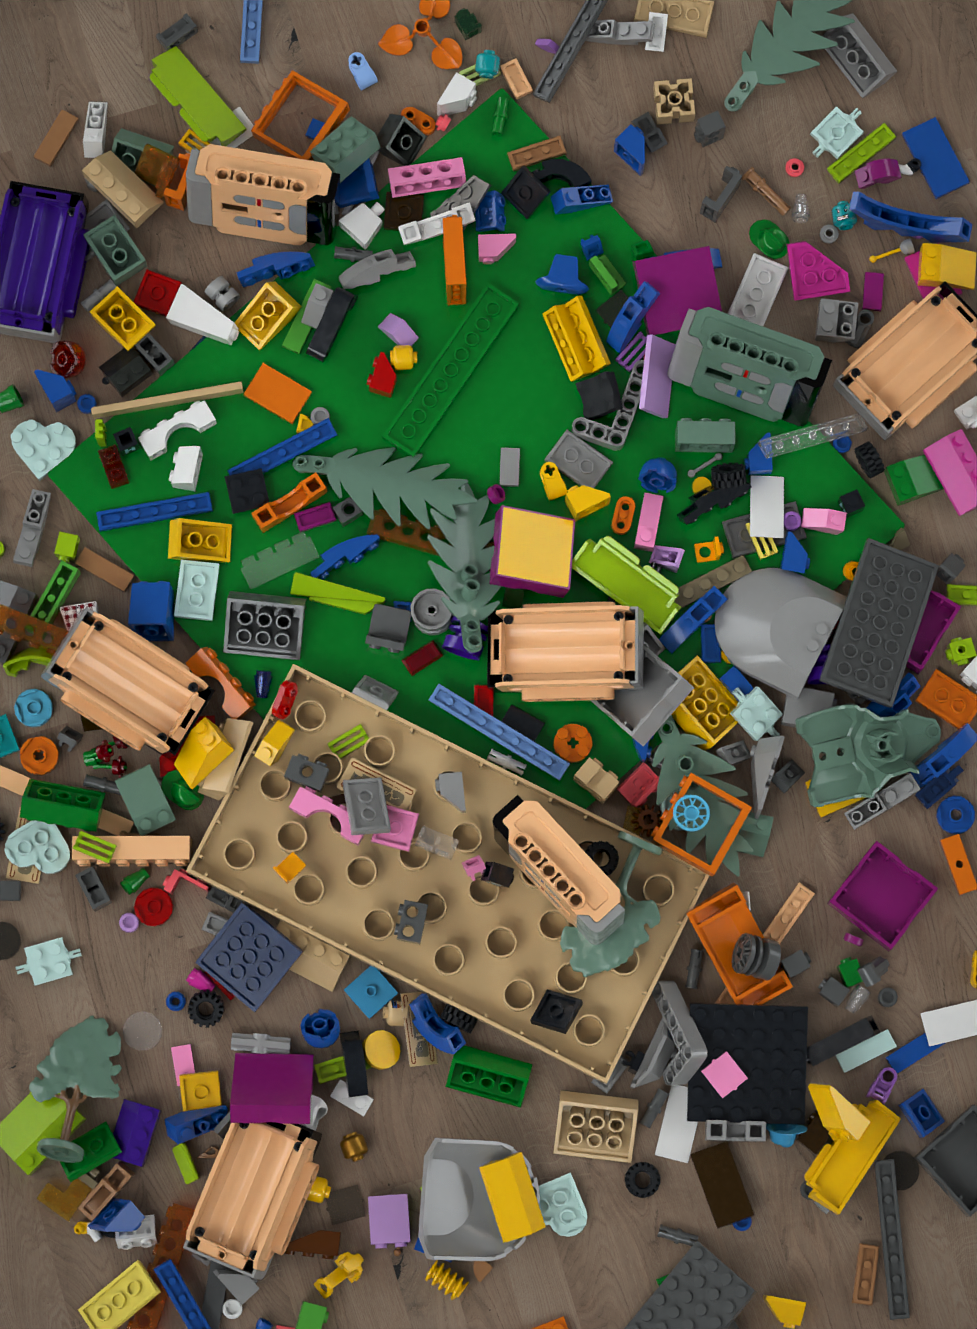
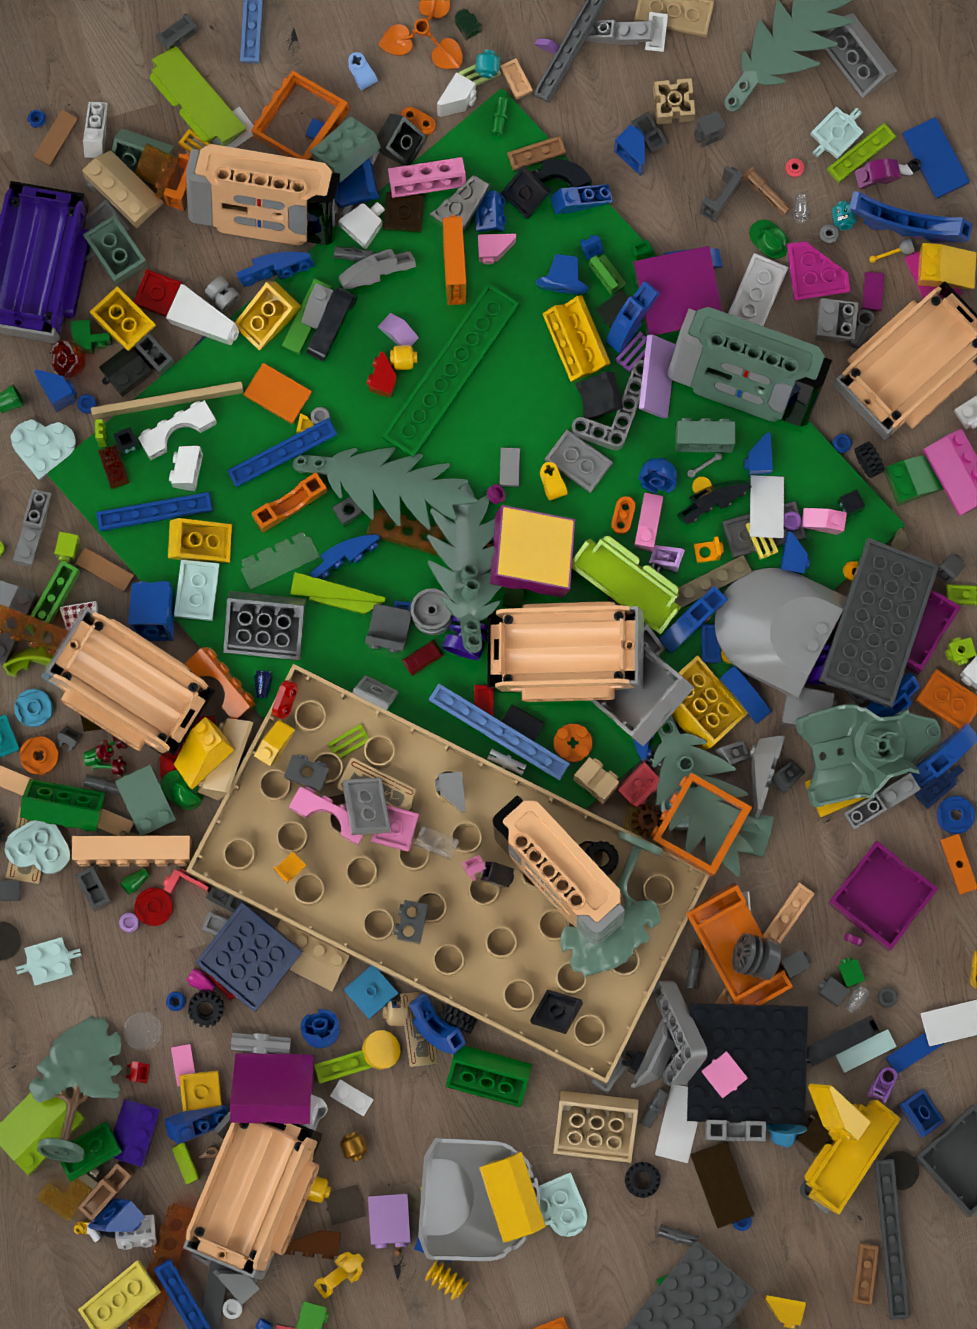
lime tile [72,831,117,864] -> none
light grey pin [80,279,116,312] -> none
black plate [224,468,270,514] -> none
magenta tile [294,502,336,533] -> none
black arch [339,1030,368,1097] -> none
white slope [398,202,476,245] -> none
coral plate [435,114,451,132] -> none
medium nougat tile [473,1261,493,1282] -> none
yellow slope [565,485,611,522] -> none
medium azure wheel [673,795,710,832] -> none
black tyre [711,463,746,488] -> none
light aqua plate [730,686,783,741] -> none
clear tile [758,413,868,459] -> none
dark grey piece [857,956,890,987] -> none
none -> blue plate [27,110,46,128]
none -> green brick [70,320,112,354]
none -> red tile [125,1061,150,1084]

